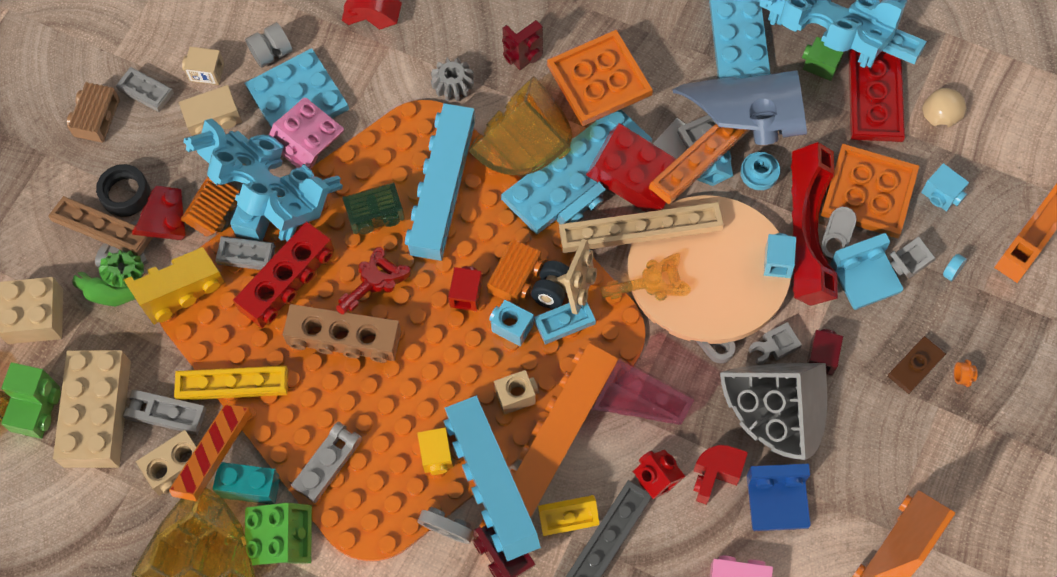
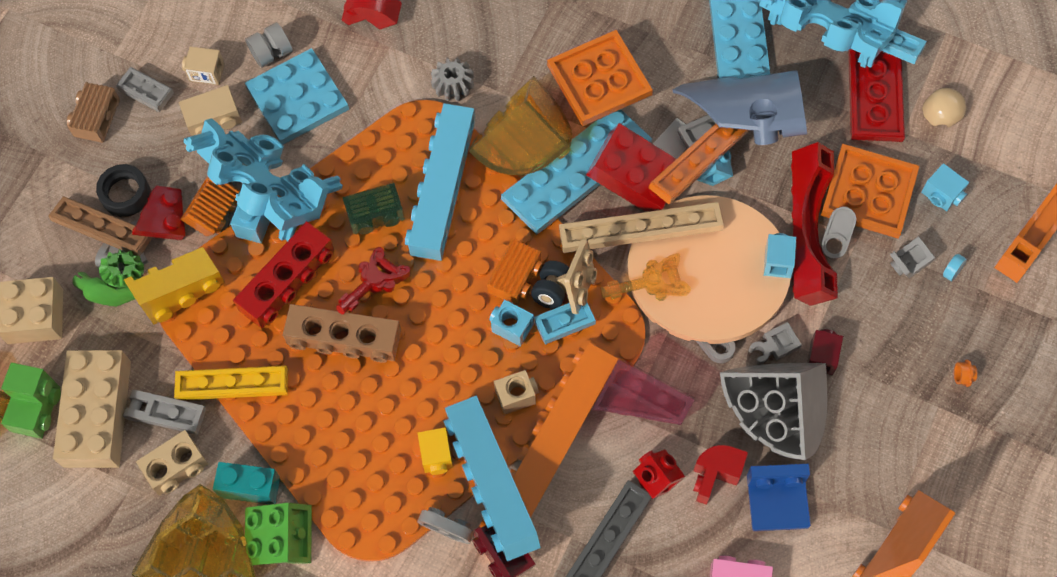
orange tile [169,404,252,501] -> none
light grey plate [215,236,275,270] -> none
bright pink bracket [269,97,344,169] -> none
light grey plate [291,421,362,504] -> none
red brick [448,266,483,311] -> none
dark red bracket [502,20,543,70] -> none
yellow plate [538,495,599,536] -> none
medium azure plate [557,182,606,224] -> none
medium azure plate [740,152,780,190] -> none
bright green brick [802,37,844,81] -> none
medium azure bracket [830,233,903,310] -> none
reddish brown plate [887,336,946,394] -> none

